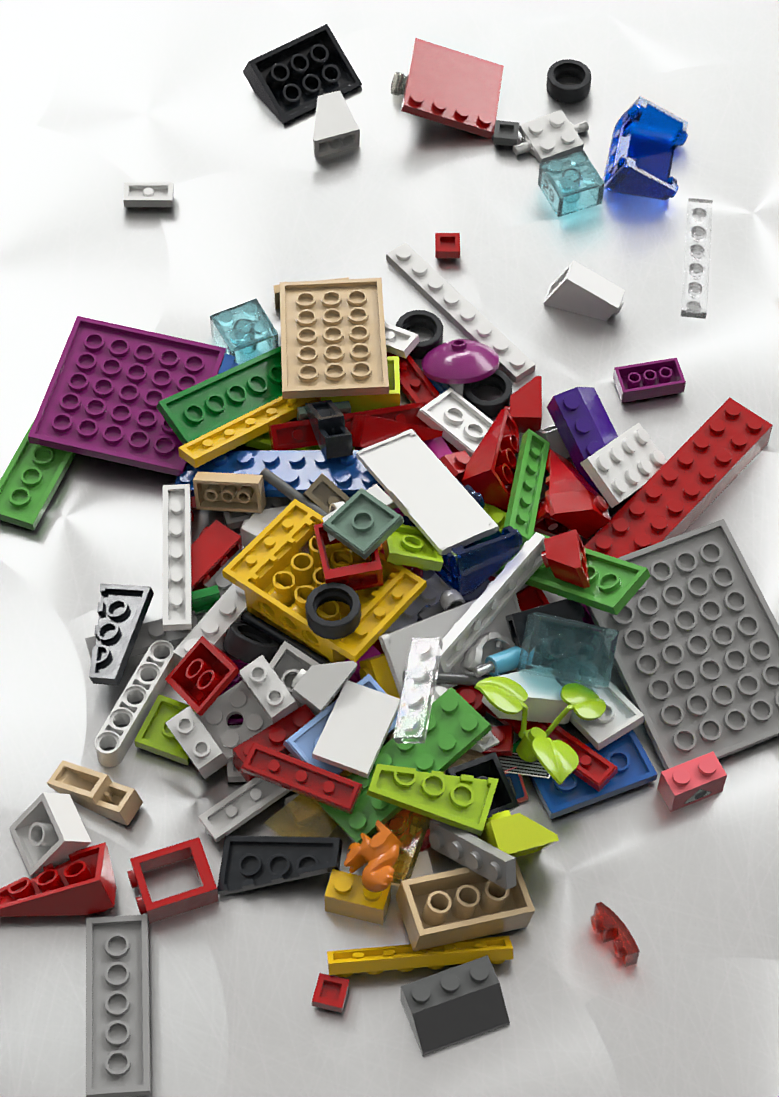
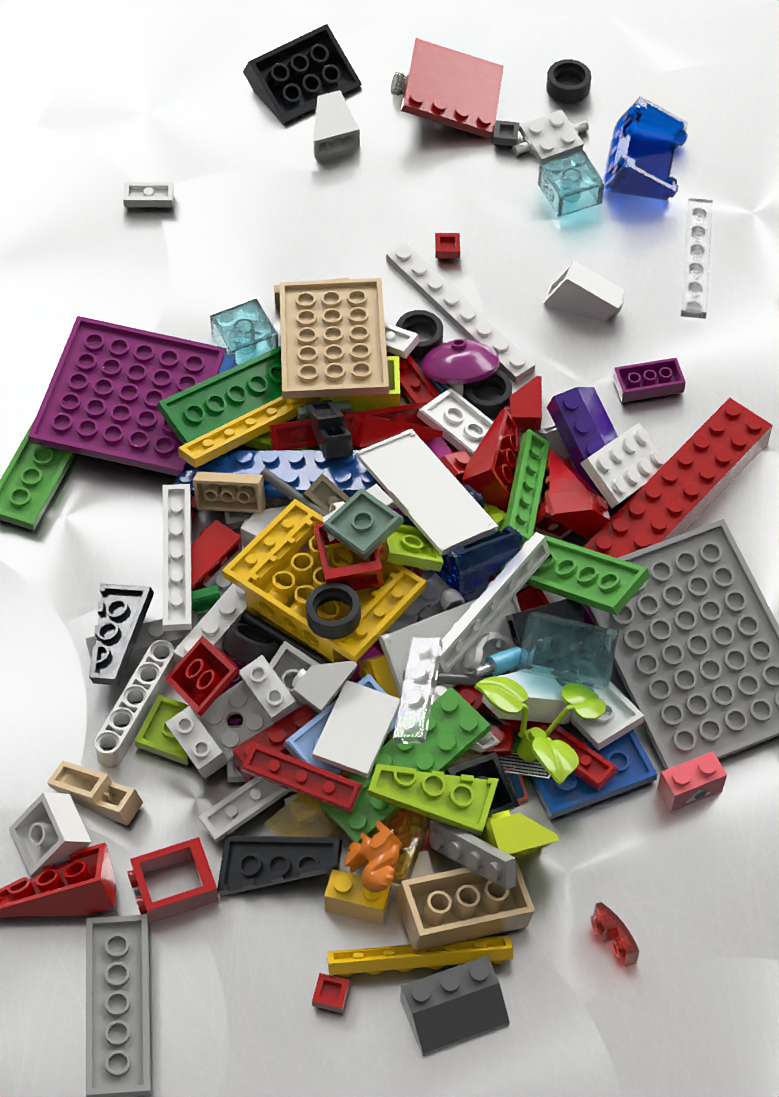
red slope [541,529,590,588] -> none

